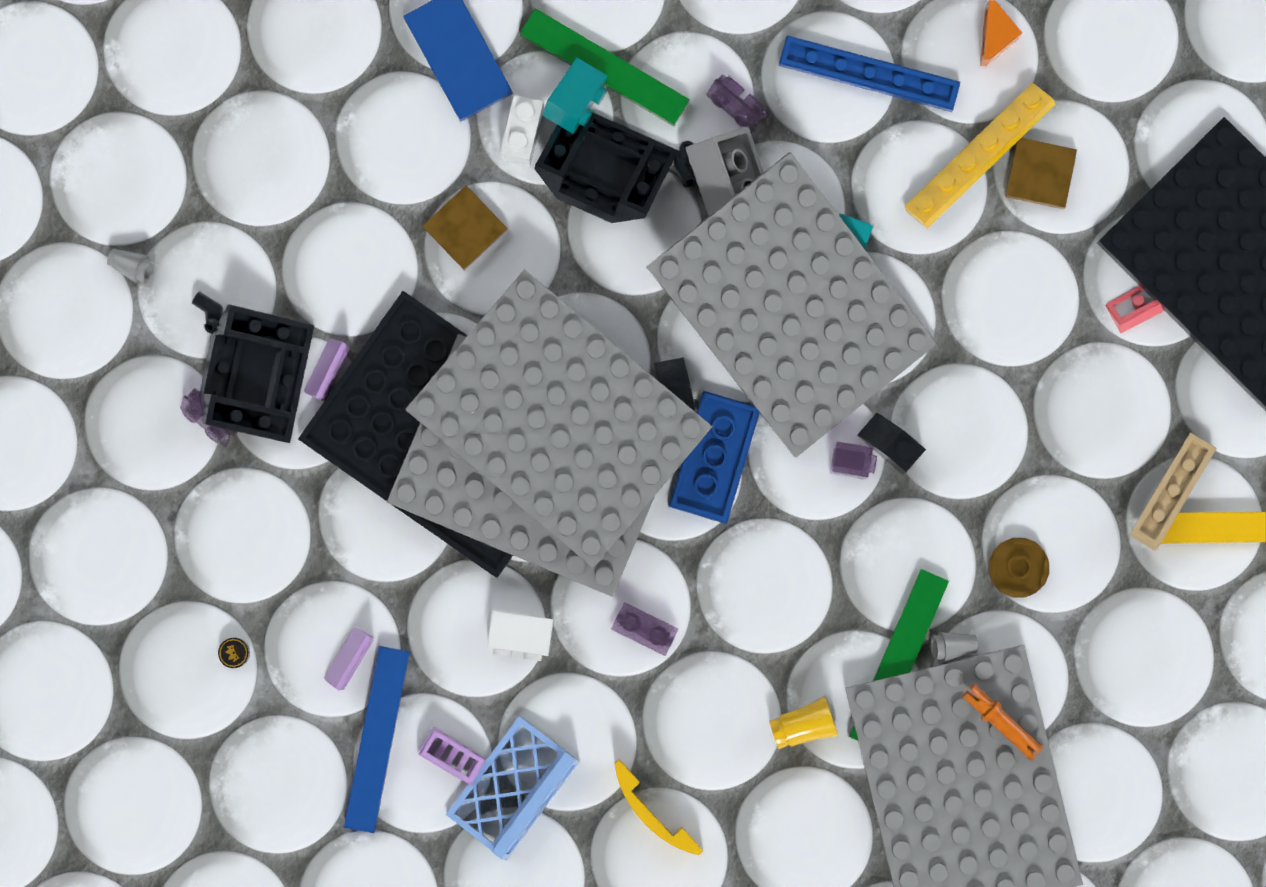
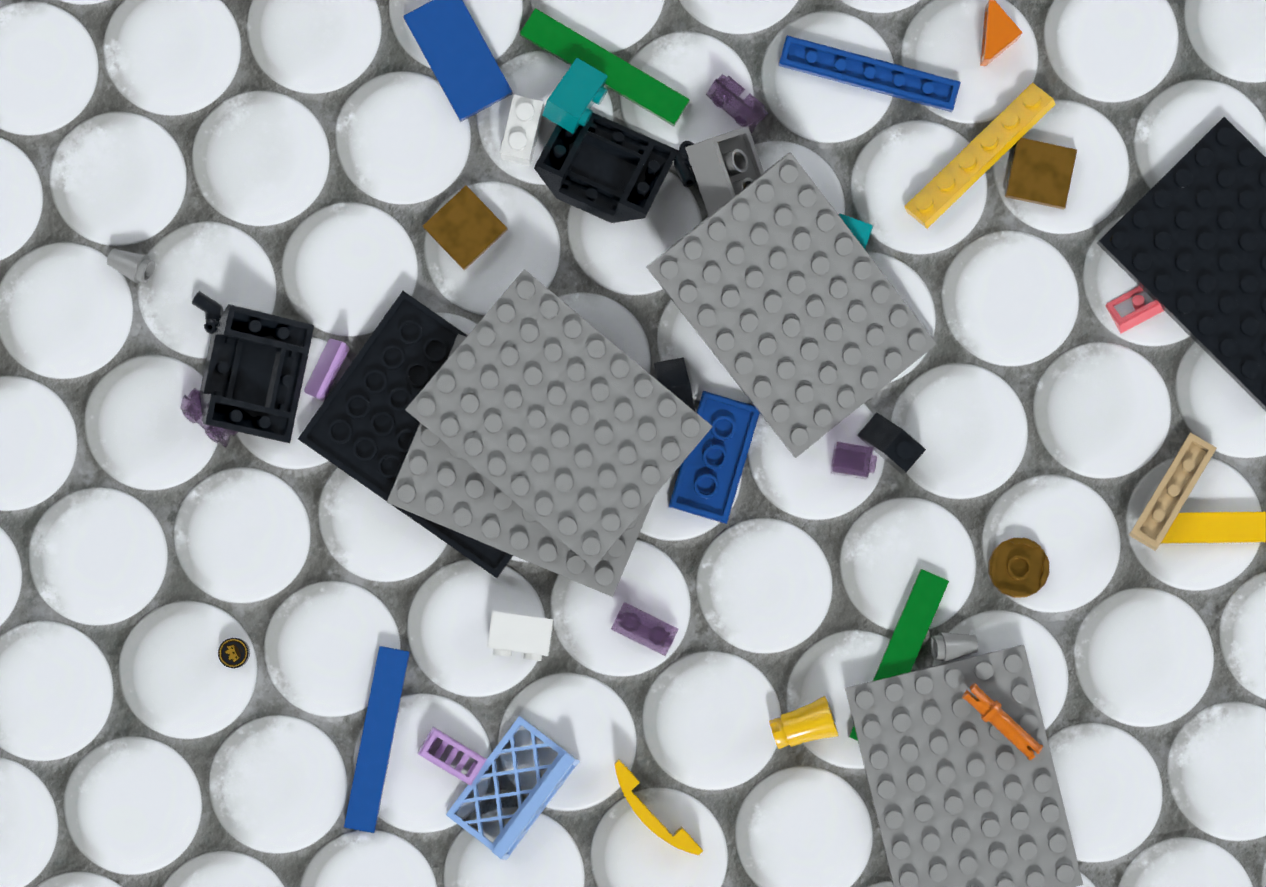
lavender slope [324,627,374,690] -> none

